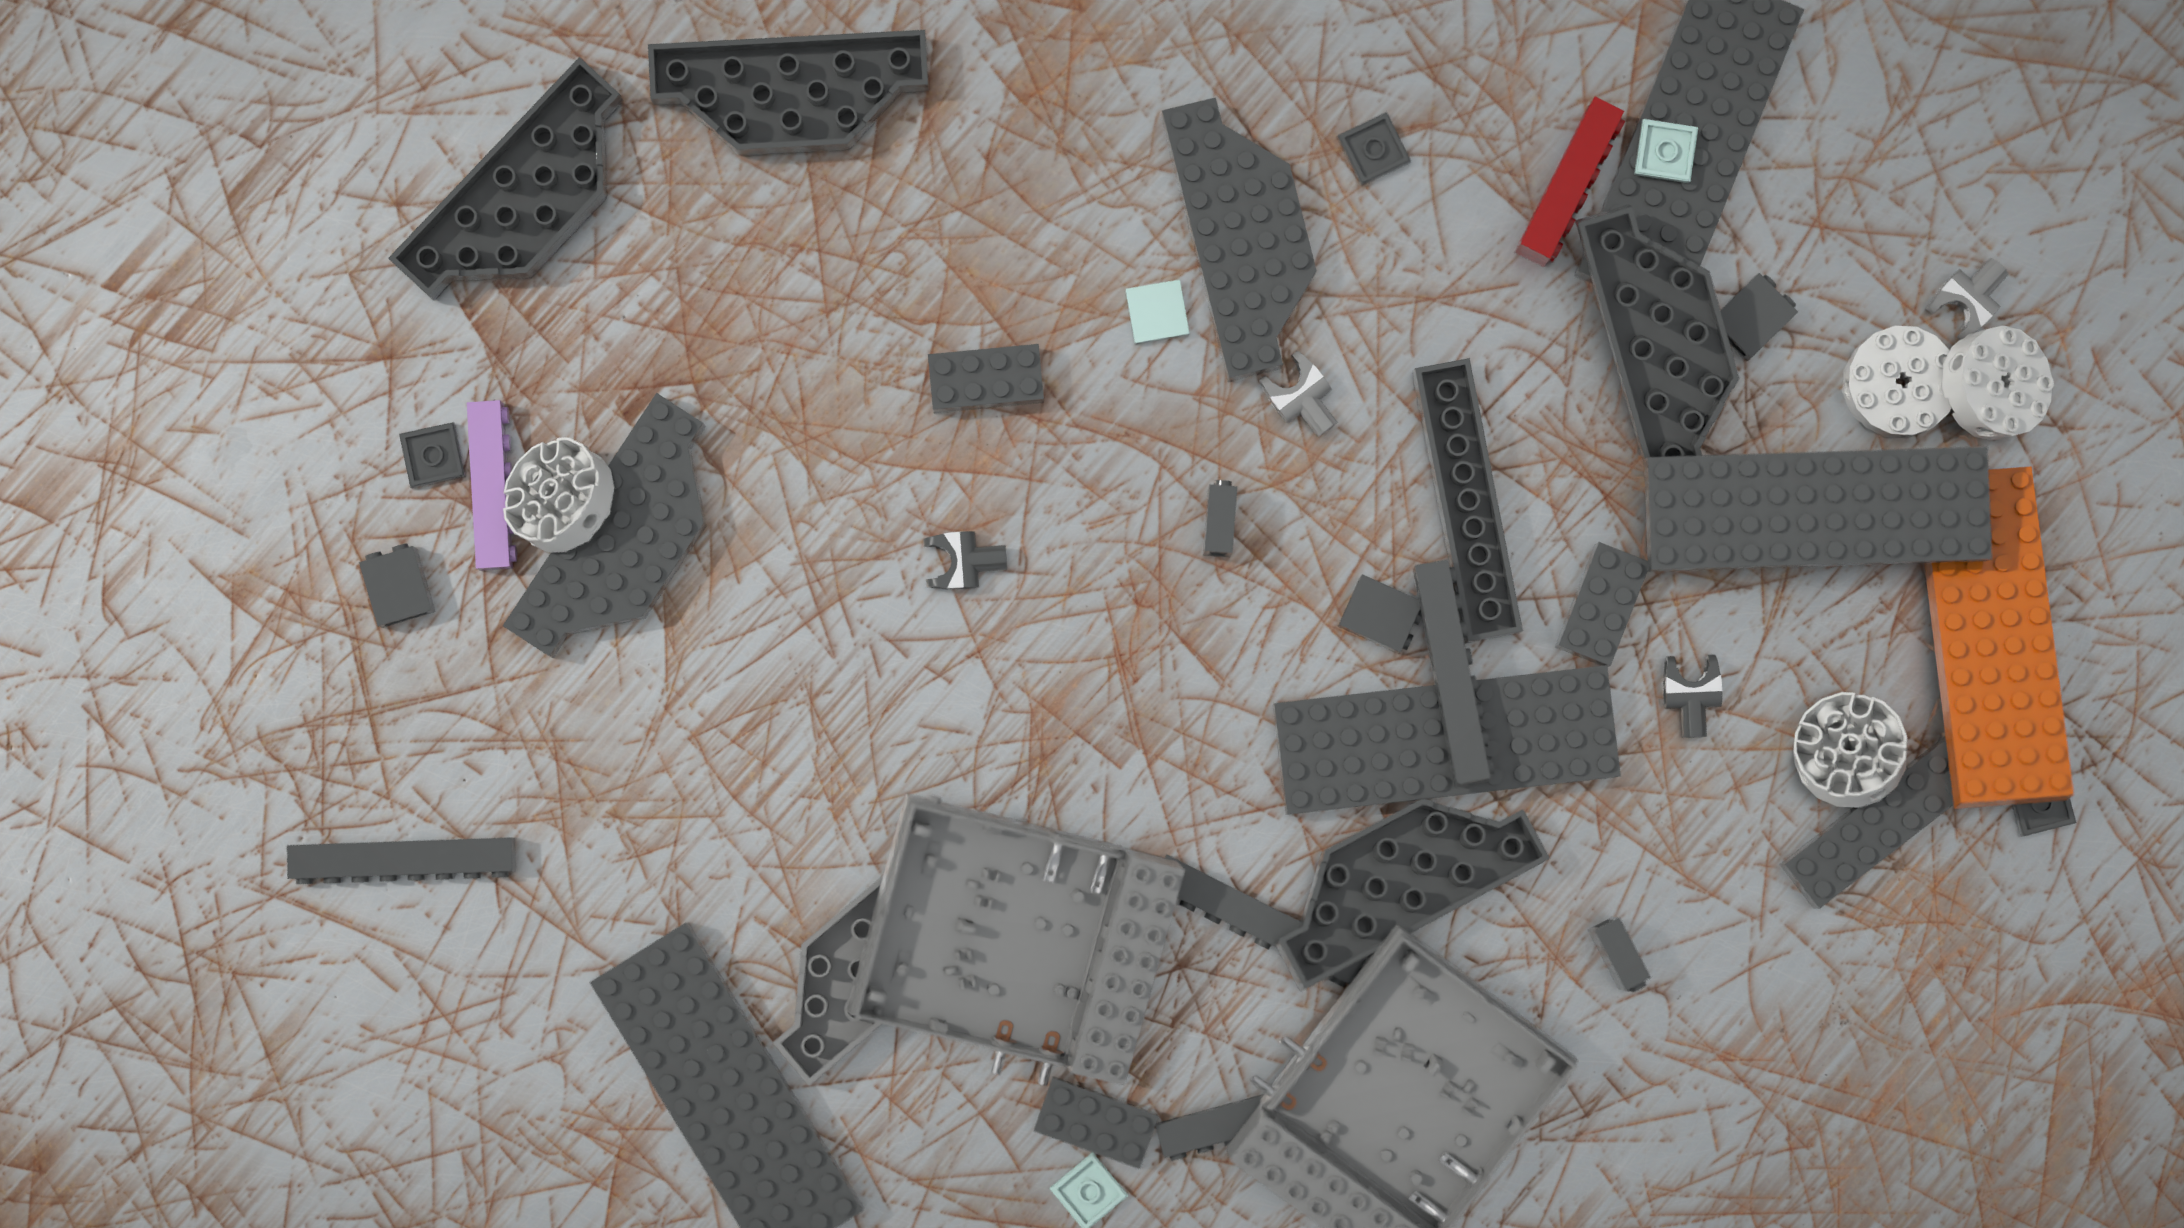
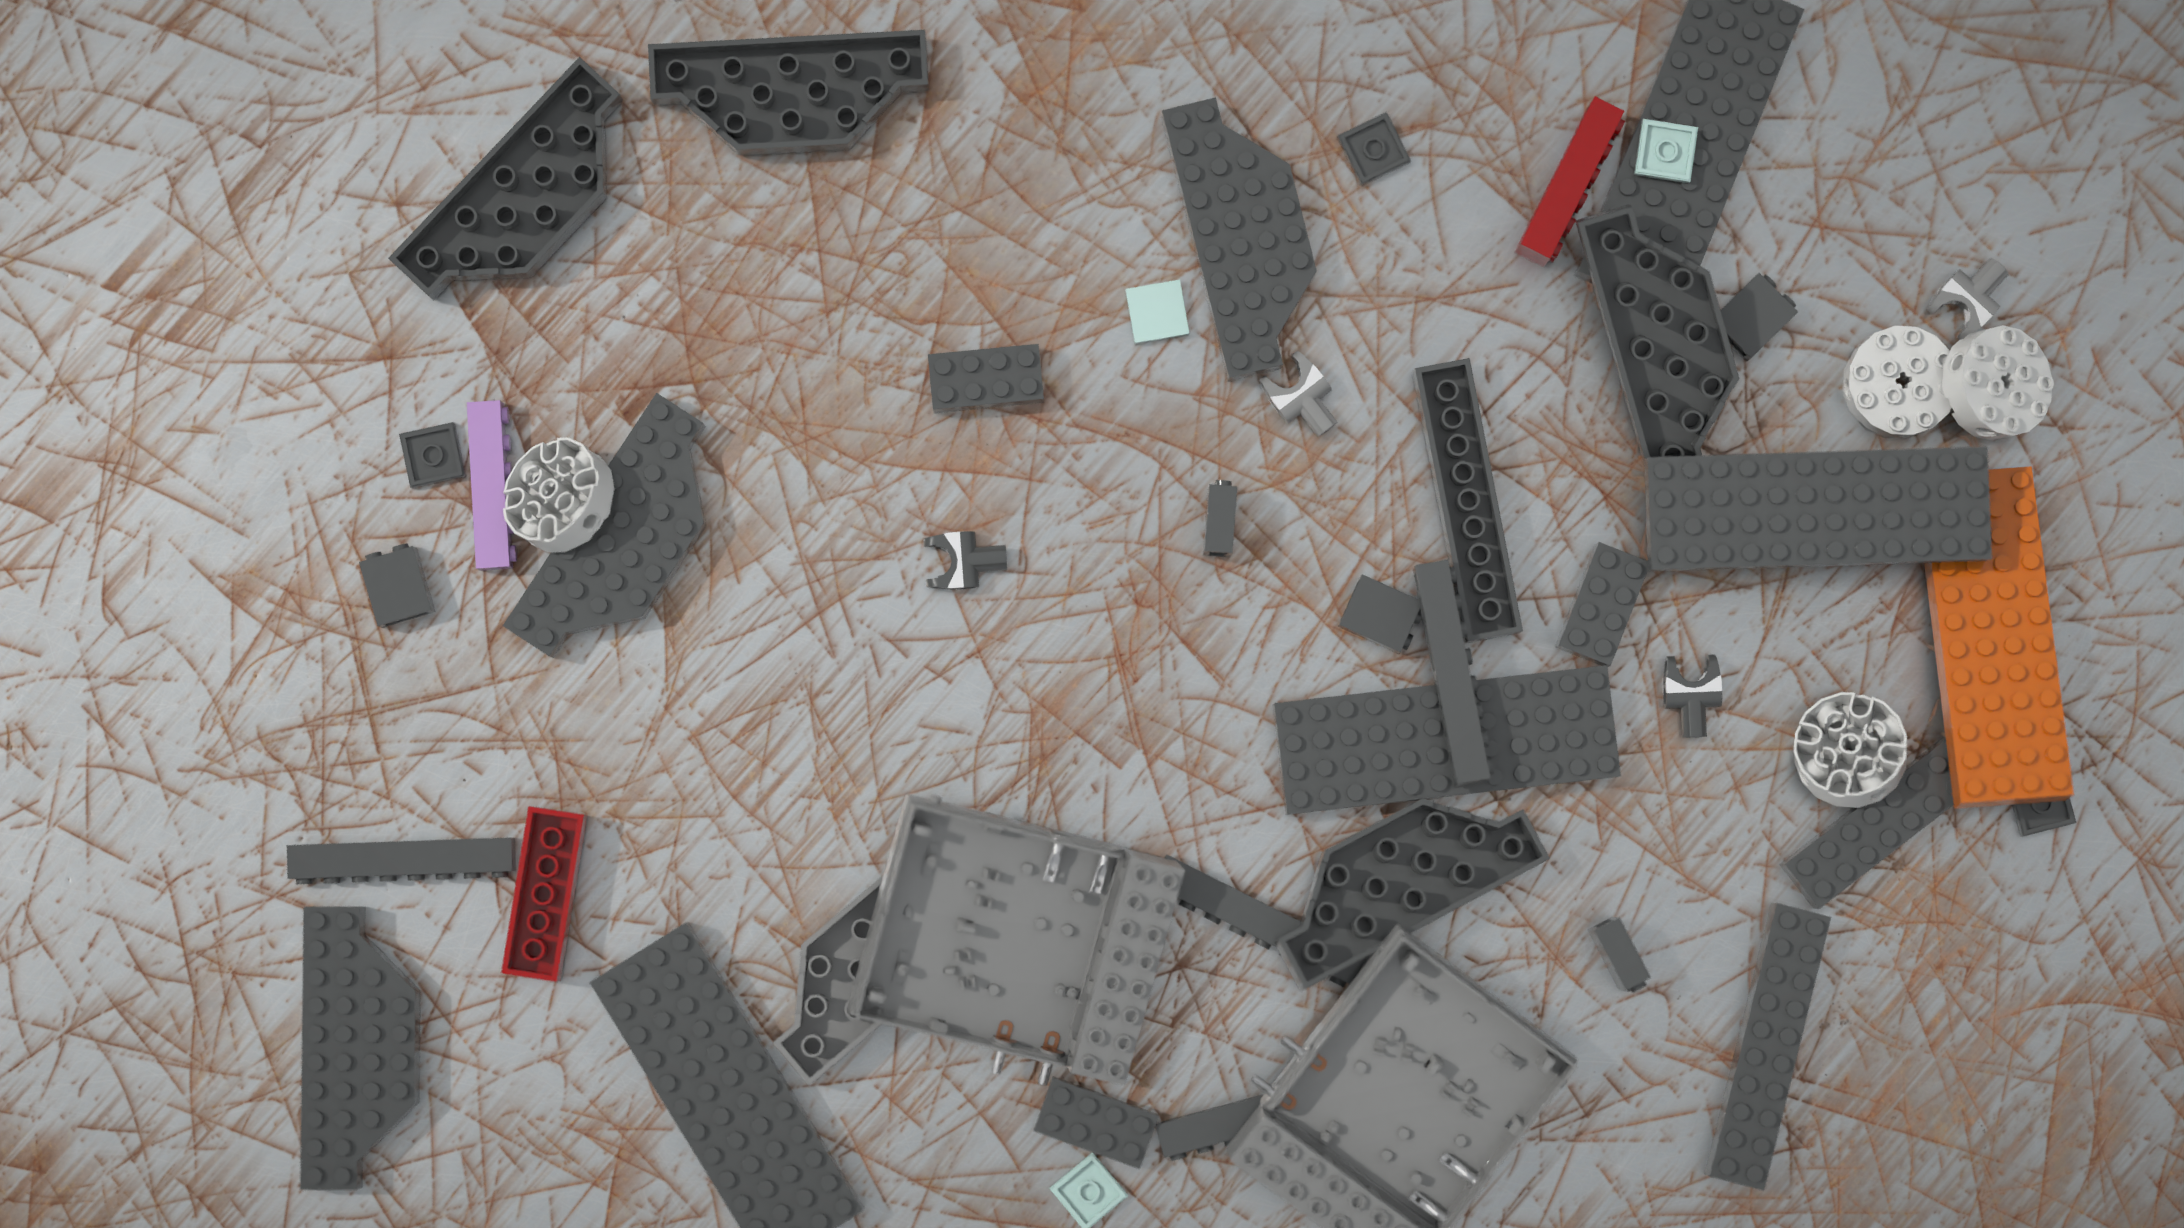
none -> dark grey brick [300,906,421,1190]
none -> red brick [501,806,588,982]
none -> dark grey brick [1704,903,1831,1191]

